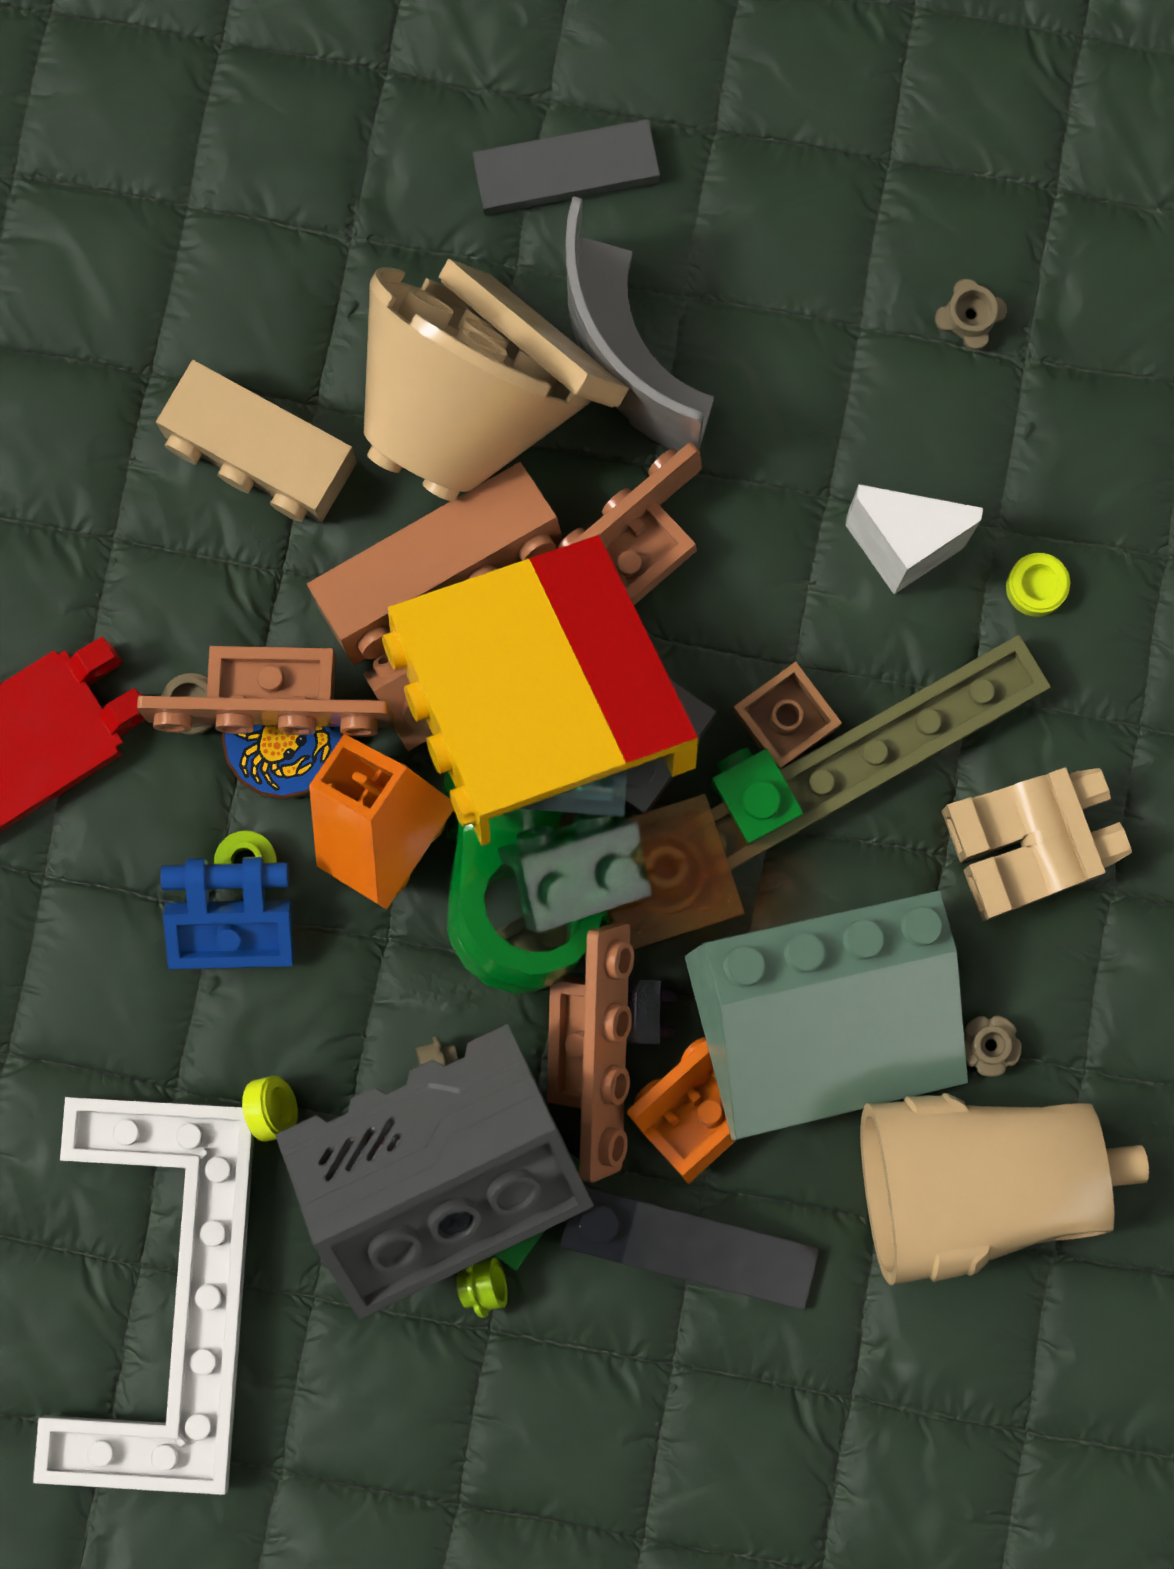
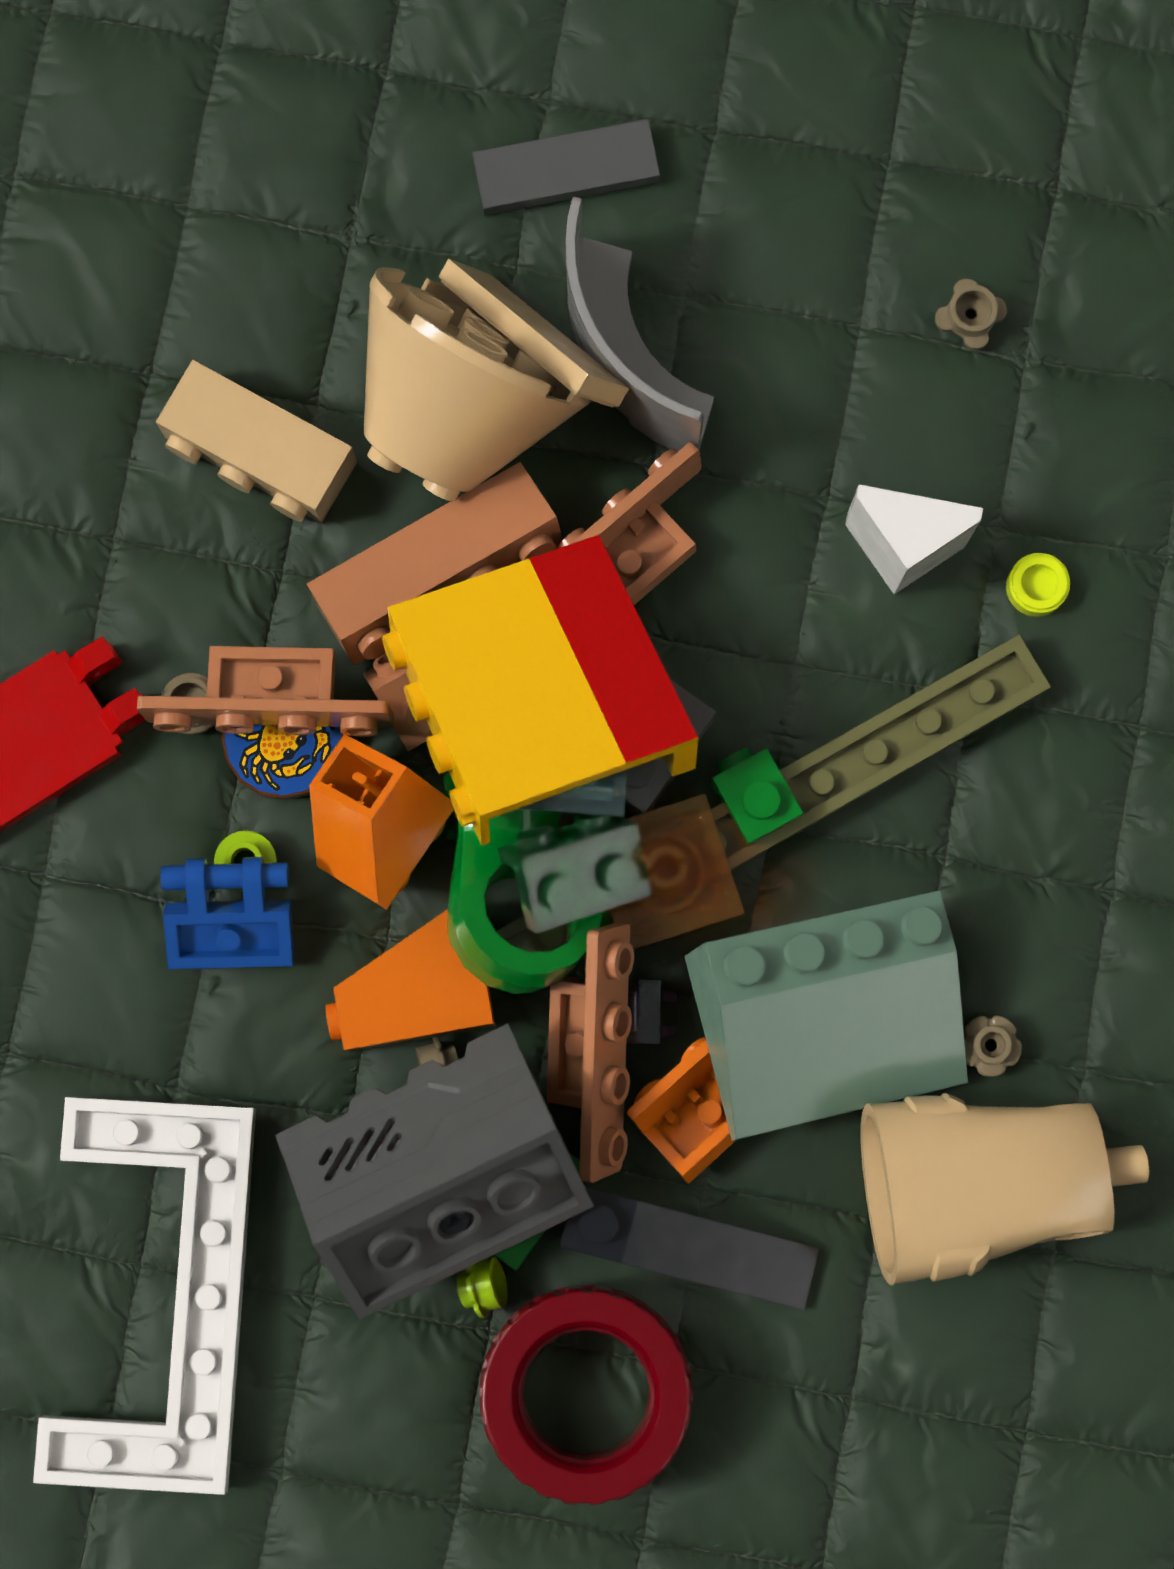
neon yellow tile [242,1076,298,1142] -> none
medium nougat piece [732,662,842,770] -> none
tan hips [942,767,1132,922] -> none
none -> orange slope [325,909,496,1052]
none -> dark red tyre [479,1285,693,1506]

